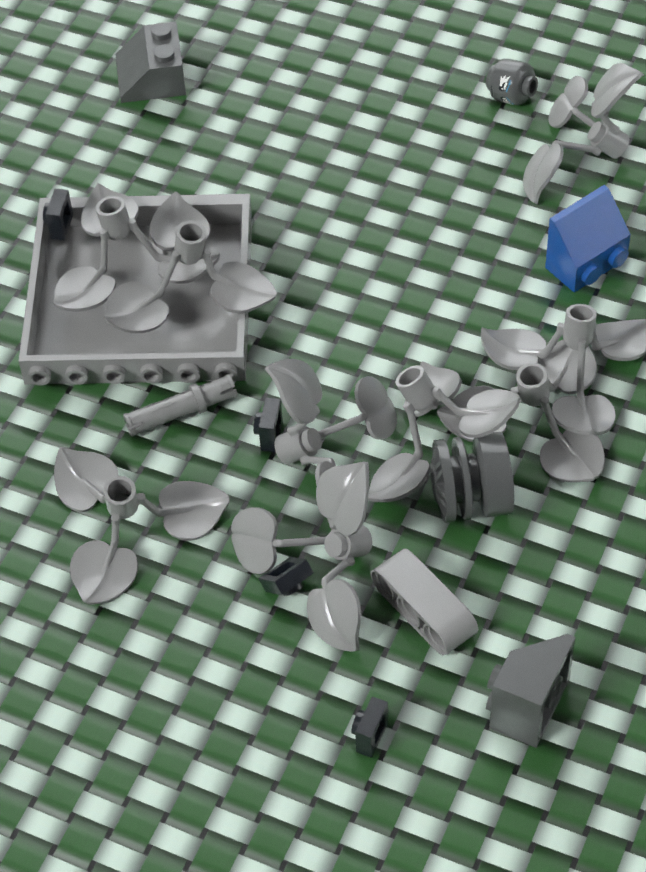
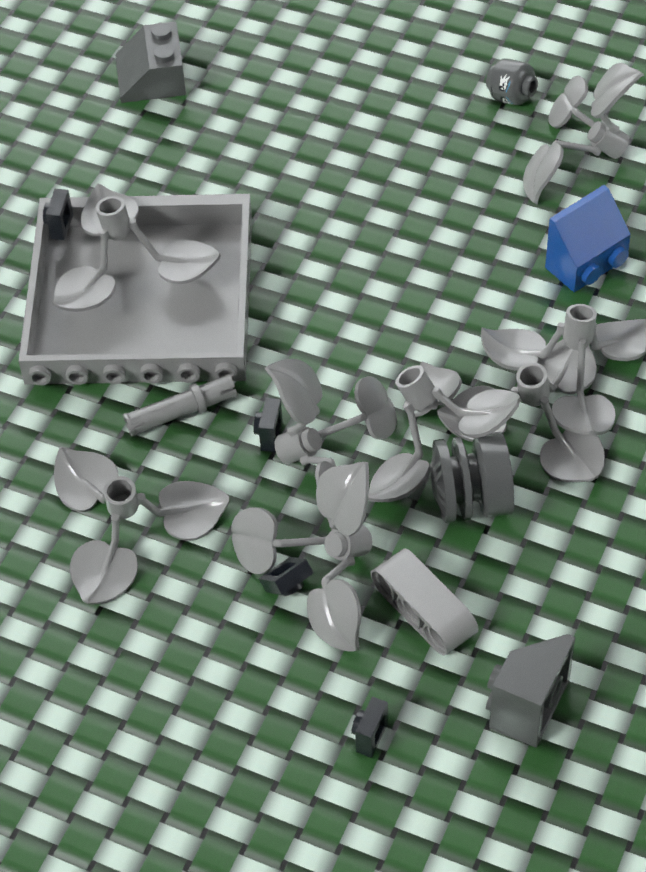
light grey plant [104,192,277,333] -> none

